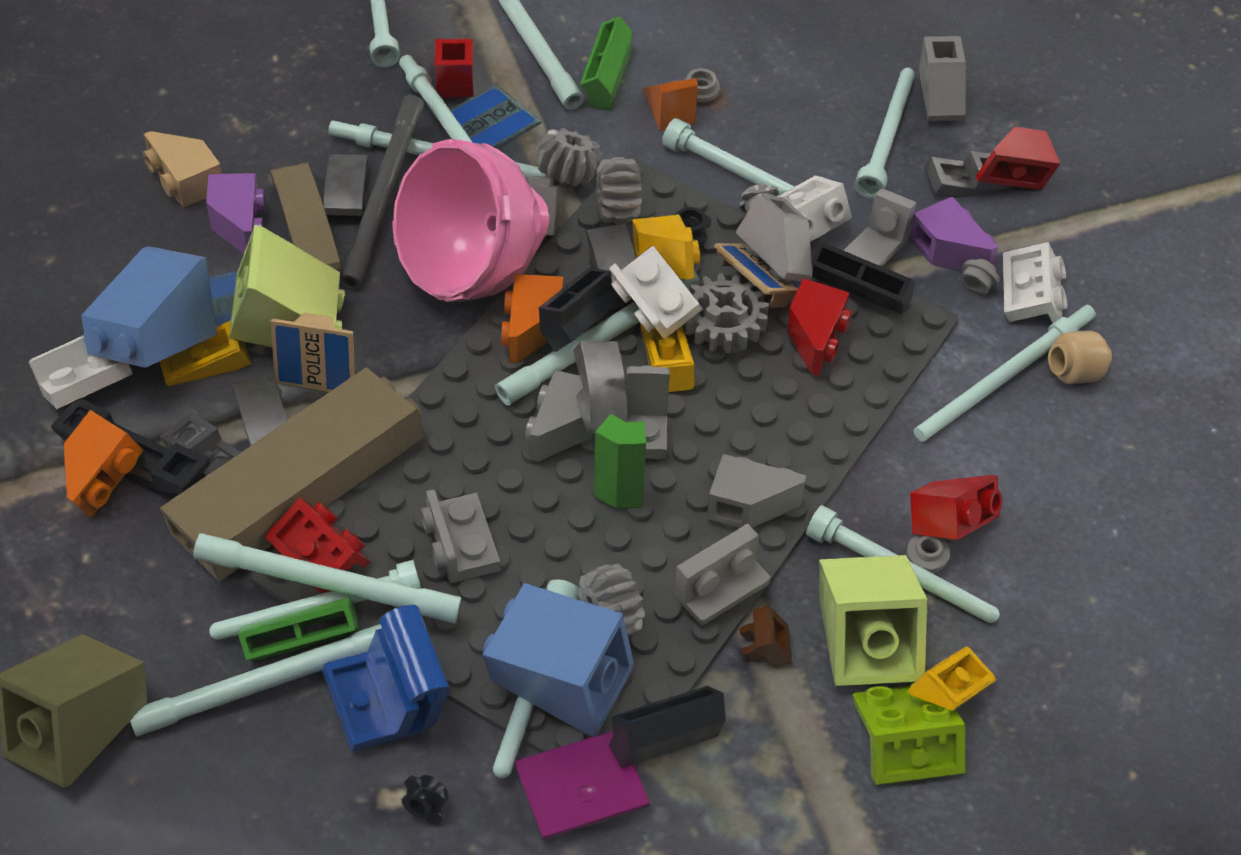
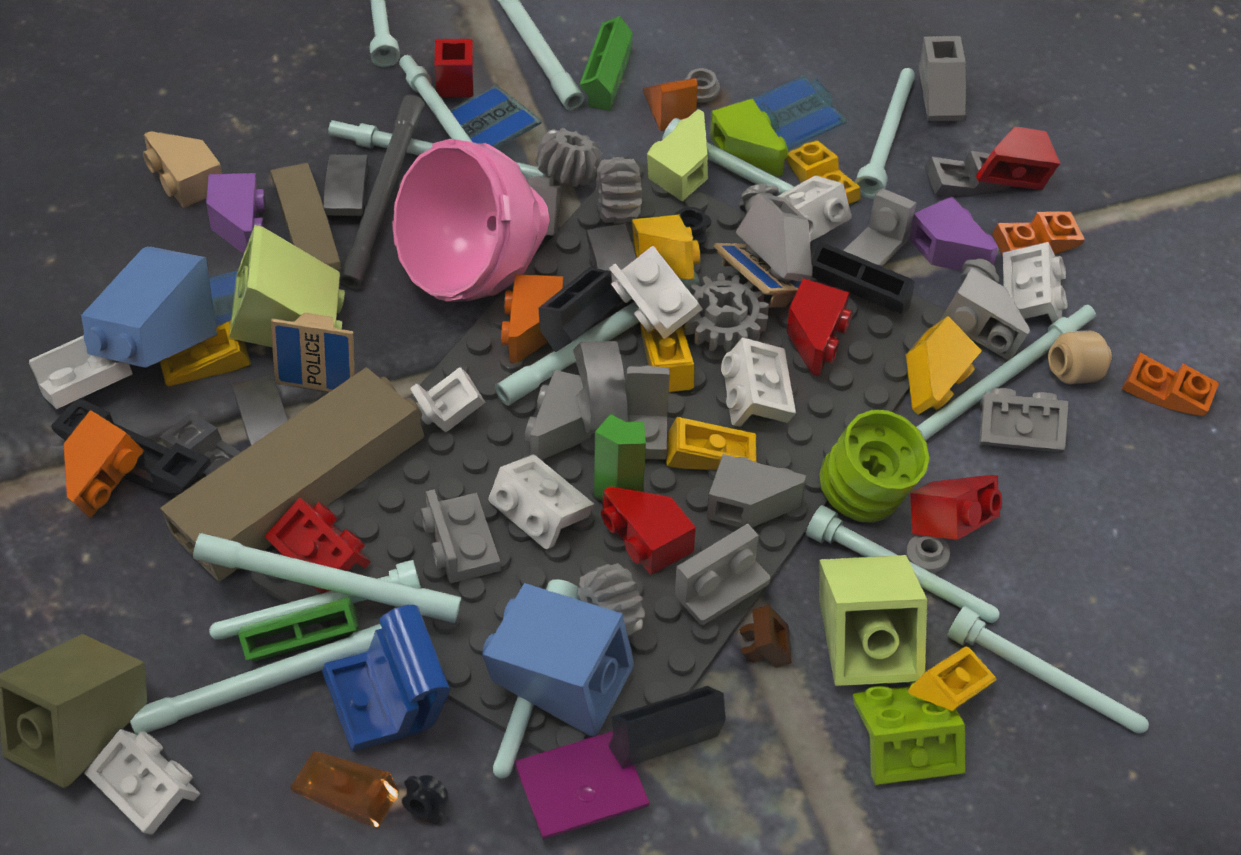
none -> white bracket [84,729,200,835]
none -> clear orange slope [290,751,399,828]
none -> white bracket [410,367,486,432]
none -> white bracket [488,455,594,549]
none -> red slope [601,486,696,575]
none -> yellowish green slope [647,109,708,202]
none -> yellow slope [666,417,757,470]
none -> lime slope [710,98,788,177]
none -> white bracket [721,337,796,427]
none -> clear light blue piece [753,76,847,149]
none -> yellow slope [786,140,861,204]
none -> lime wheel [819,410,930,522]
none -> yellow slope [906,316,982,415]
none -> light grey slope [940,268,1030,360]
none -> light aqua piece [947,606,1149,734]
none -> light grey bracket [979,388,1069,453]
none -> orange slope [992,212,1085,256]
none -> orange slope [1122,352,1219,416]

